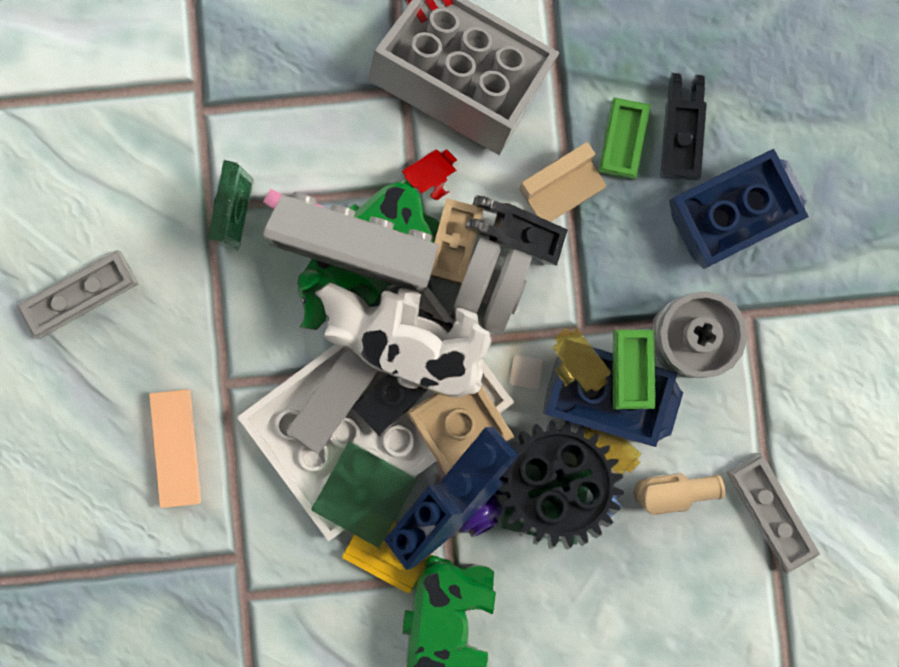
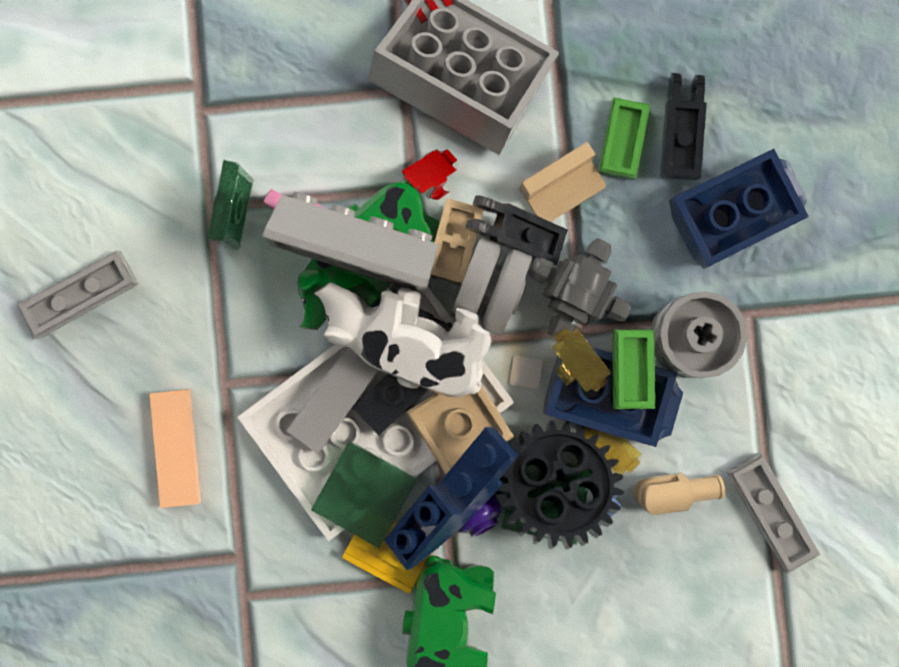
none -> dark grey piece [527,238,631,342]

